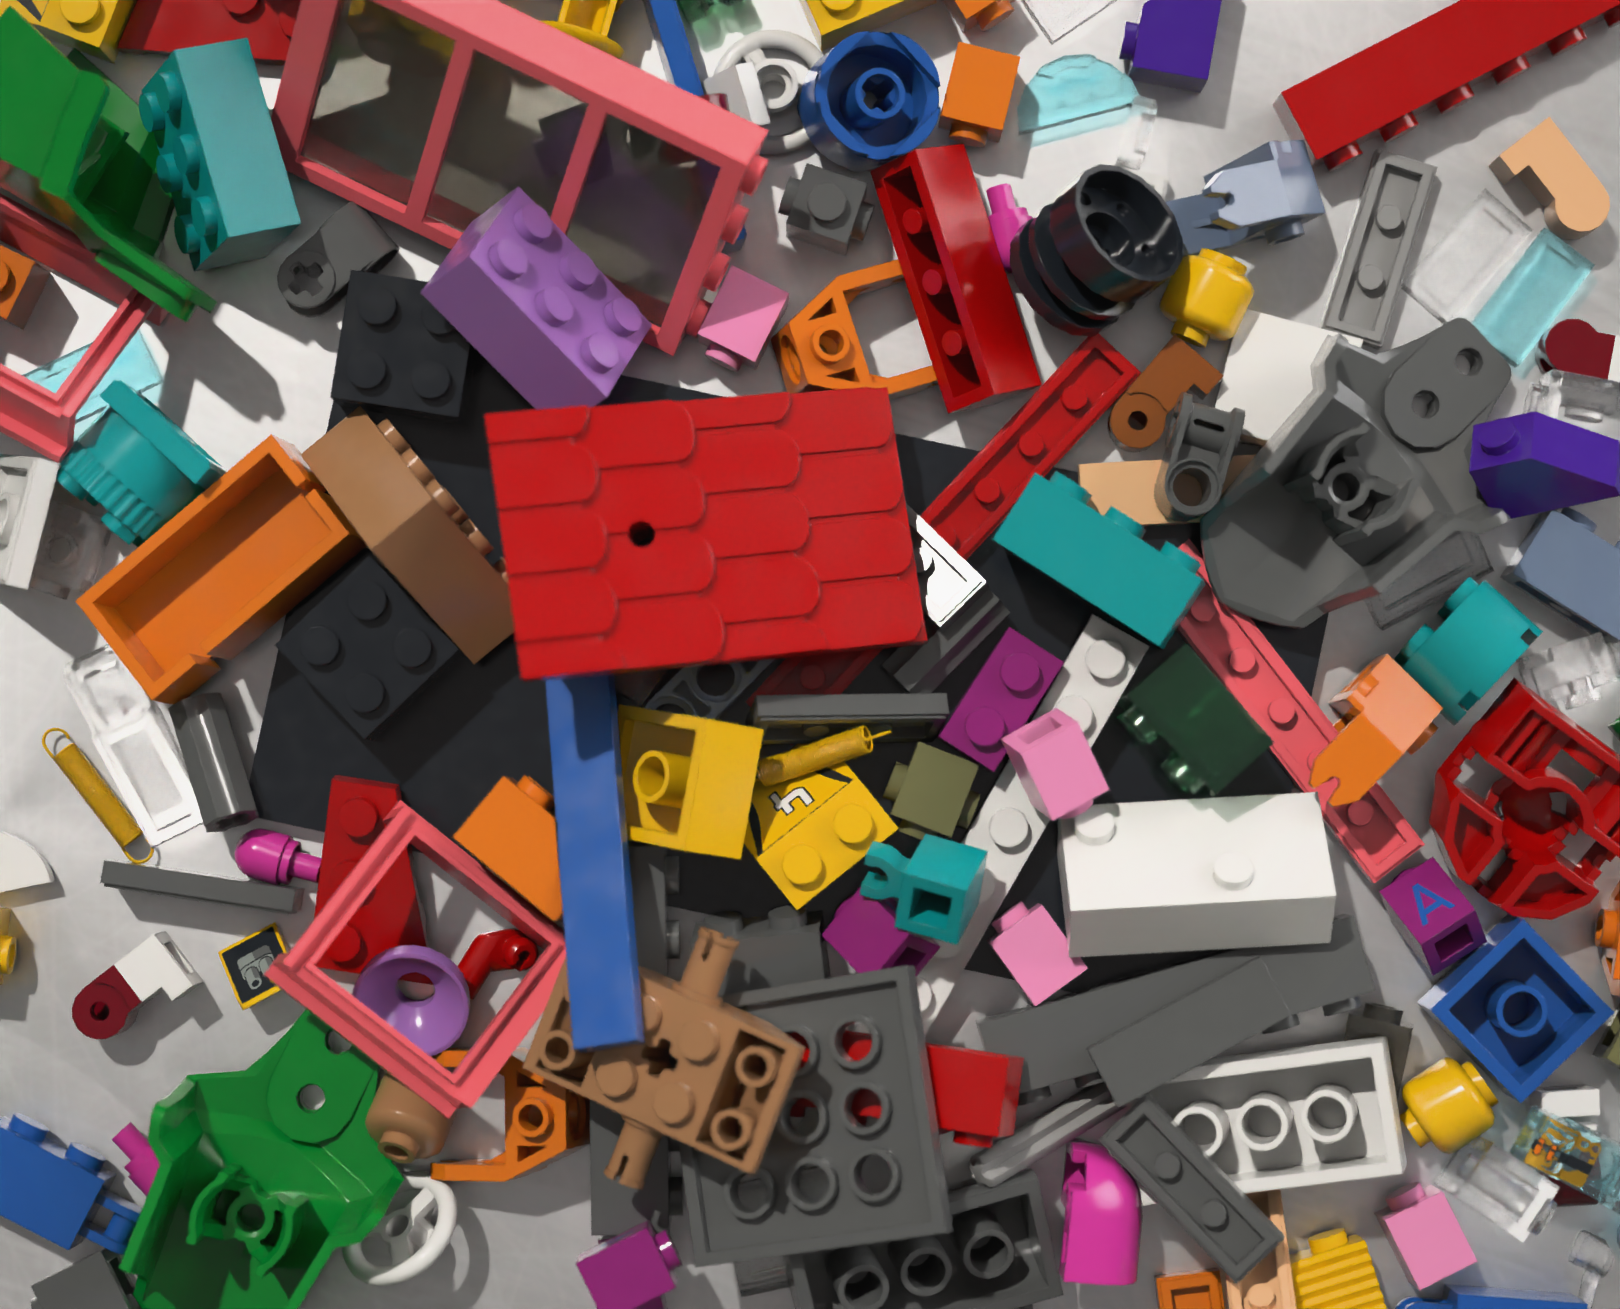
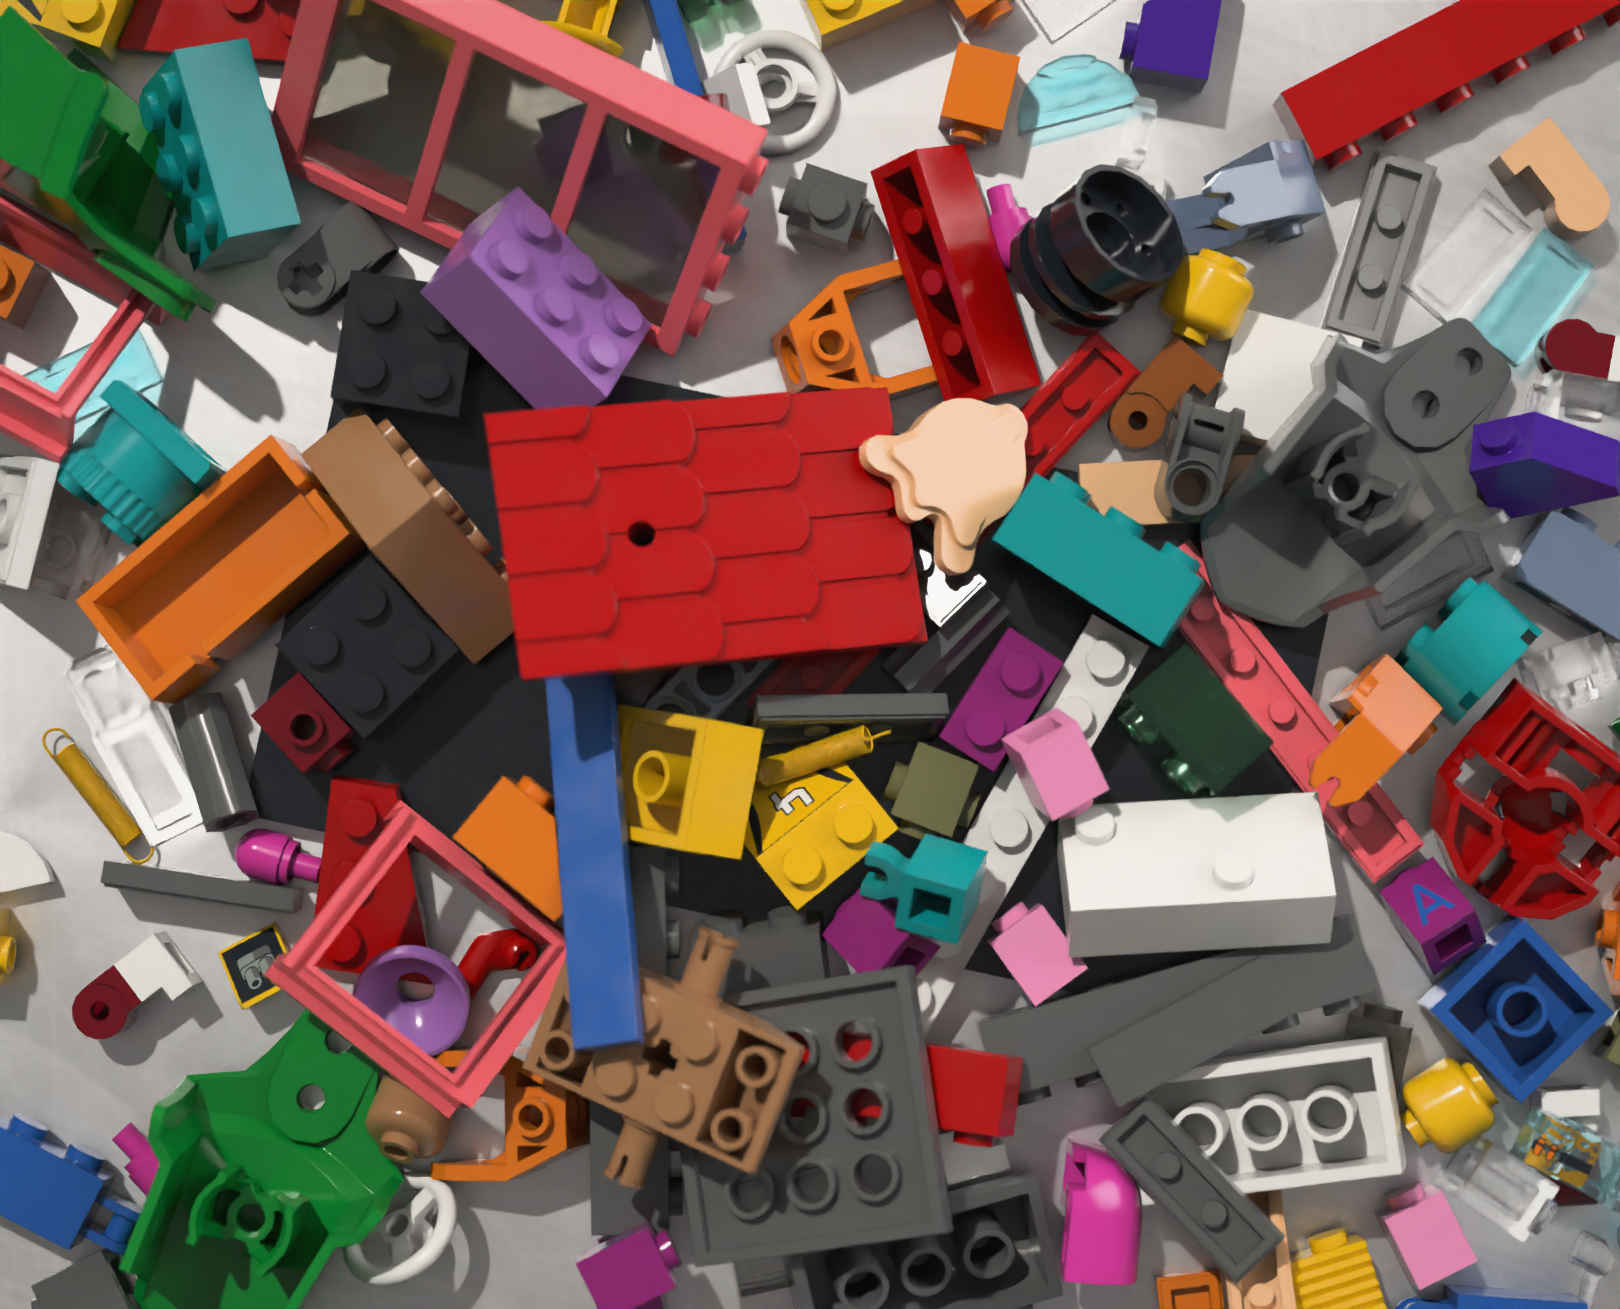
bright pink brick [697,265,789,372] -> none
blue brick [797,31,941,172] -> none
light grey axle [969,1082,1127,1187] -> none
none -> dark red brick [251,672,358,775]
none -> light nougat tile [859,398,1028,576]

